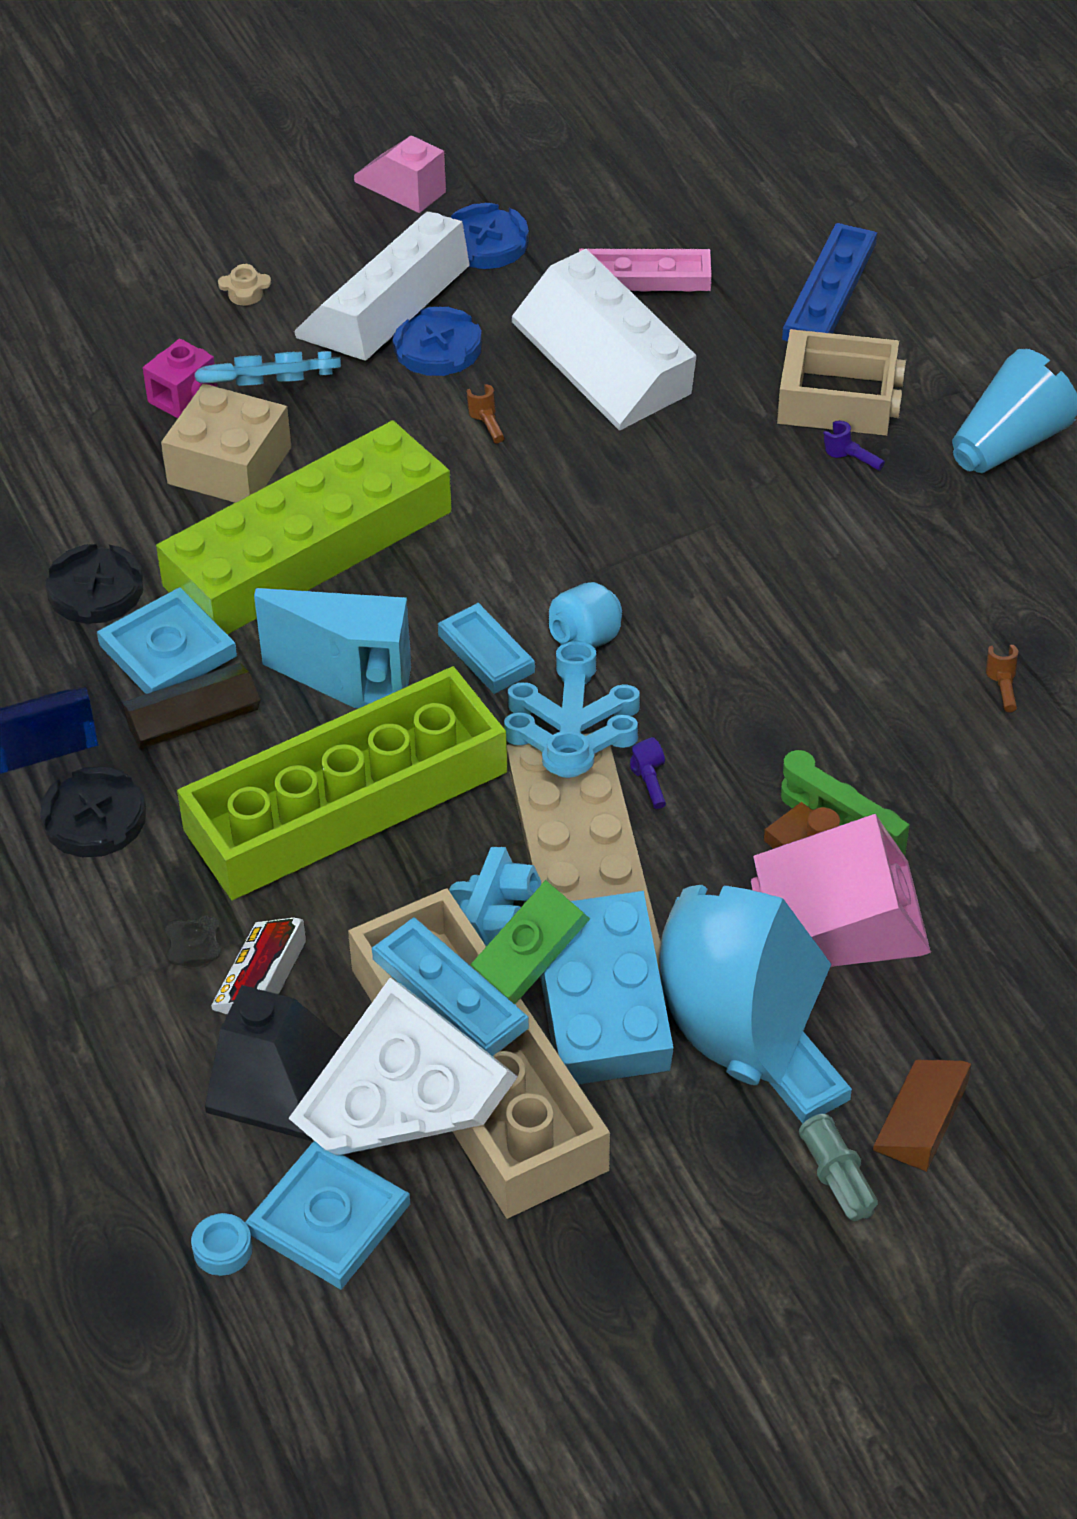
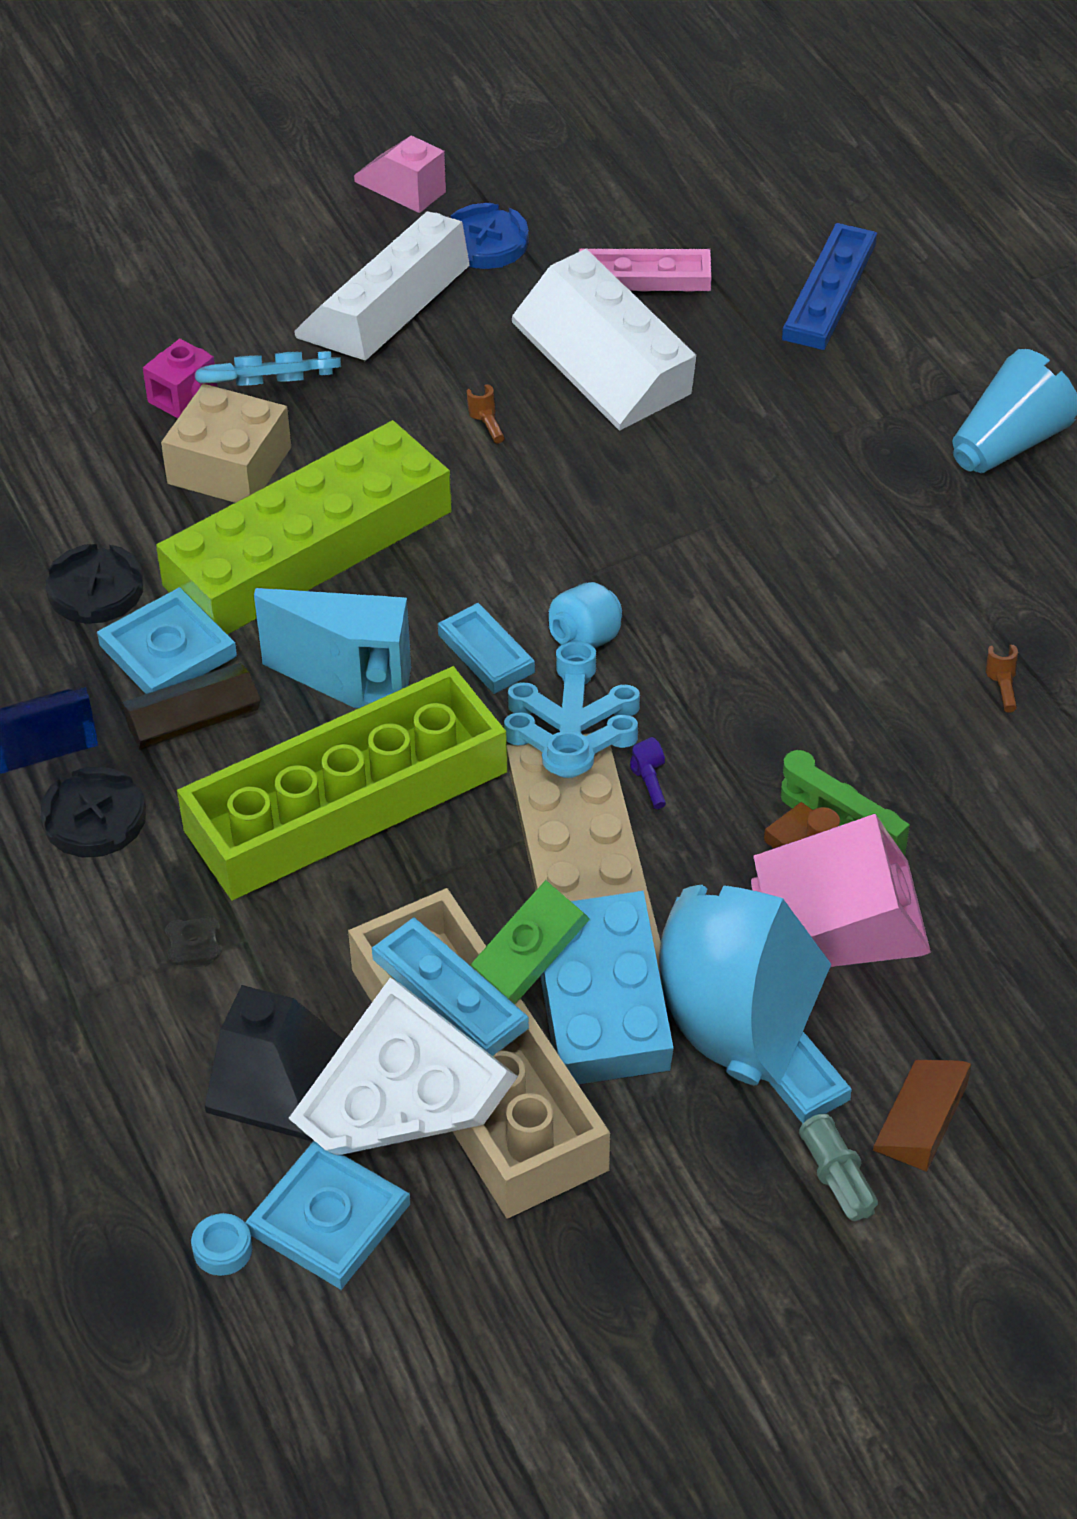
slope [211,918,306,1014] -> none
tan plate [218,264,271,306] -> none
blue tile [393,307,482,376] -> none
medium azure hips [449,847,541,946] -> none
tan window [777,329,906,436] -> none
dark purple hand [823,420,885,471] -> none

